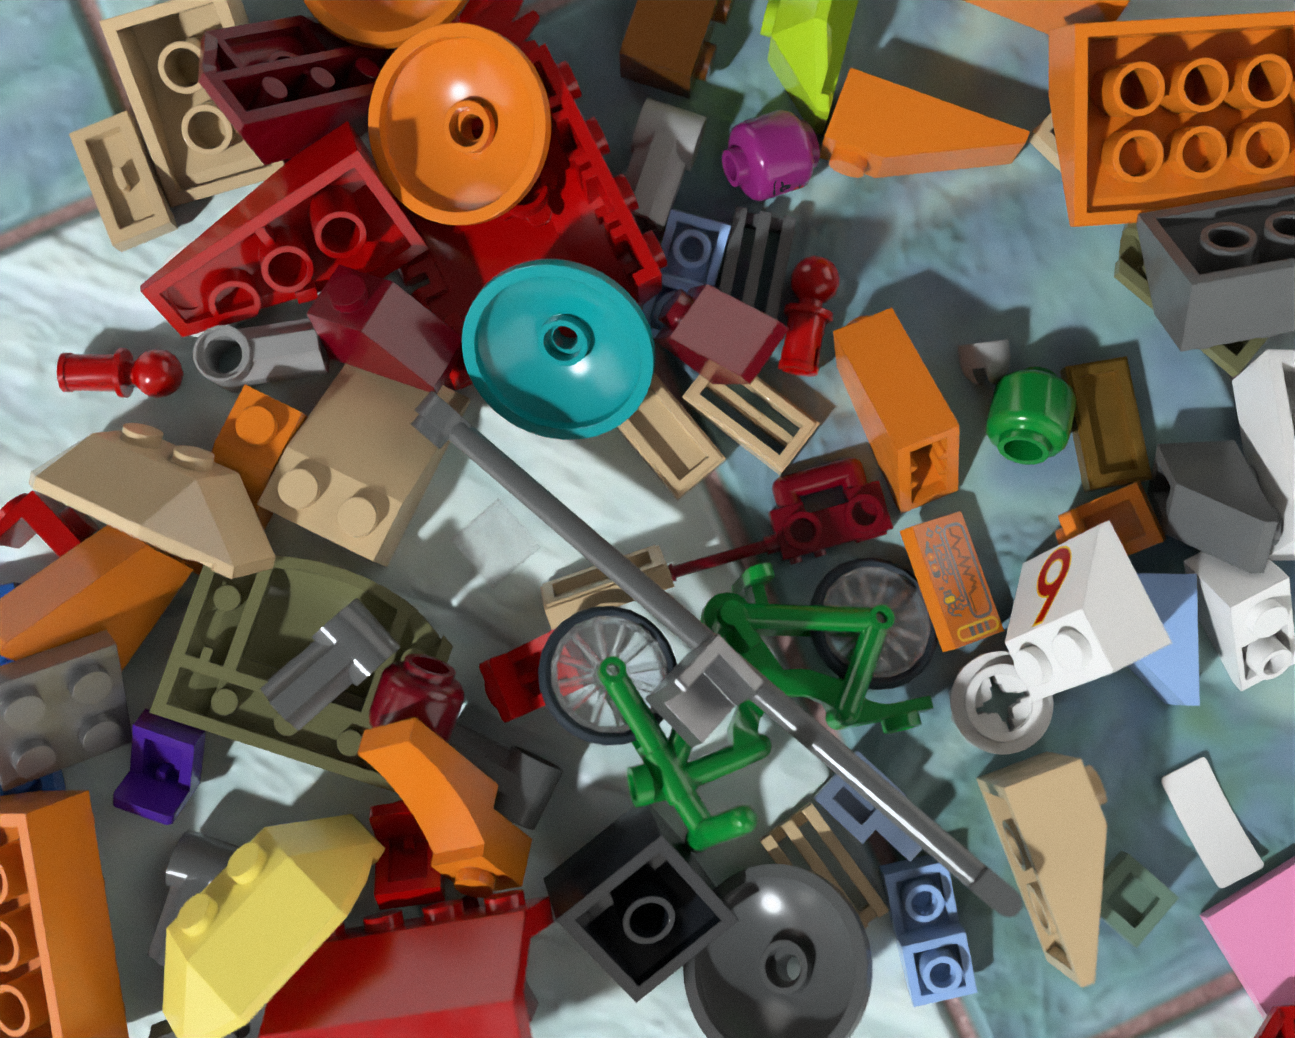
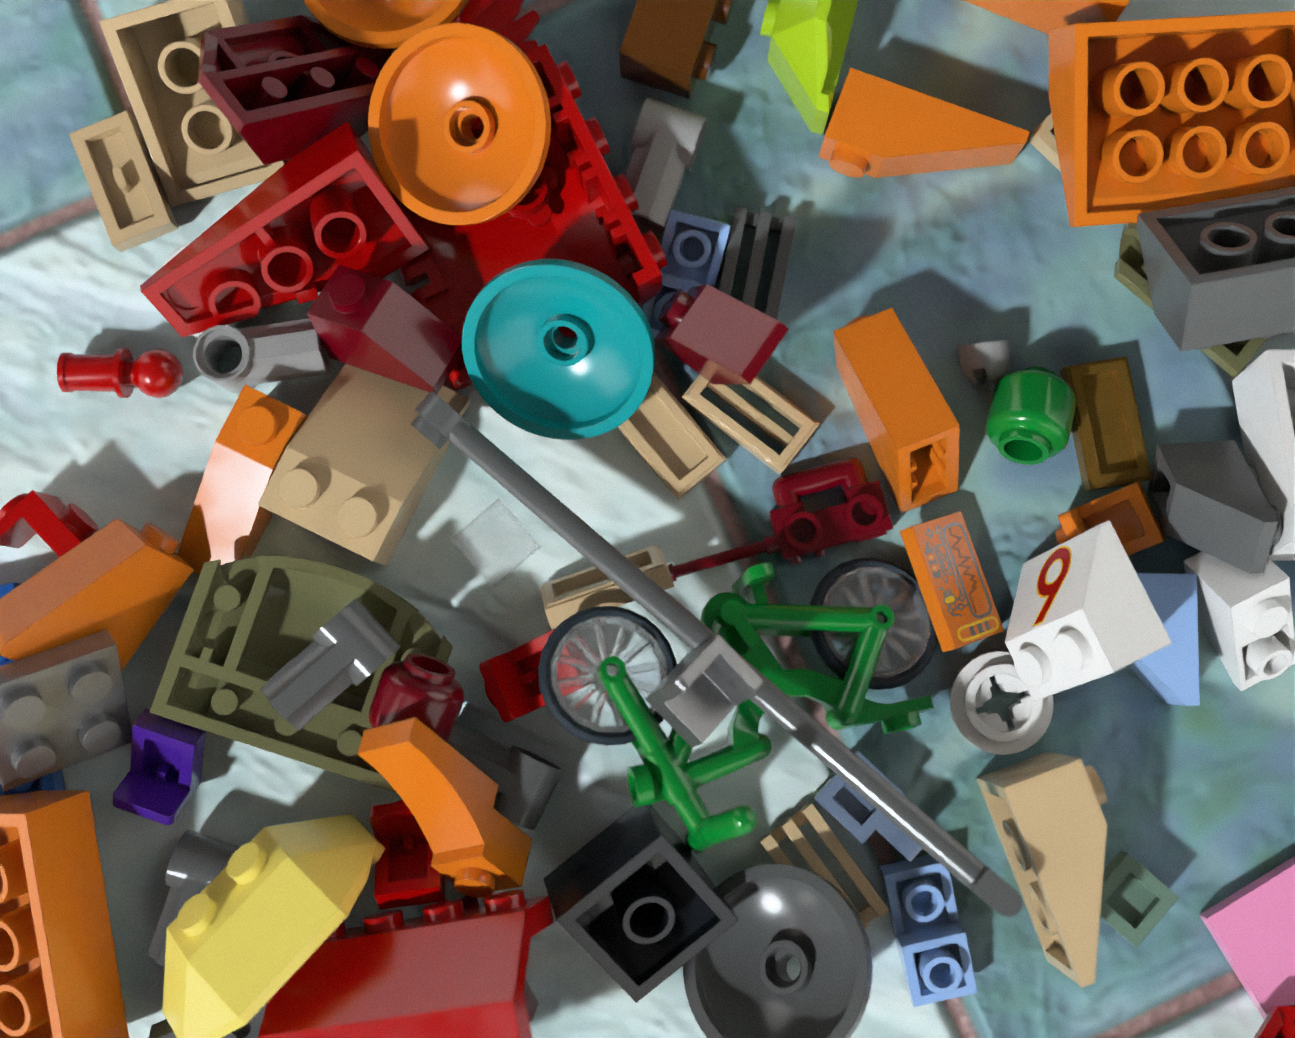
tan wedge [28,423,276,579] -> none
magenta head [722,110,820,201] -> none
red pin [778,255,840,377] -> none
white sticker [1161,757,1264,888] -> none

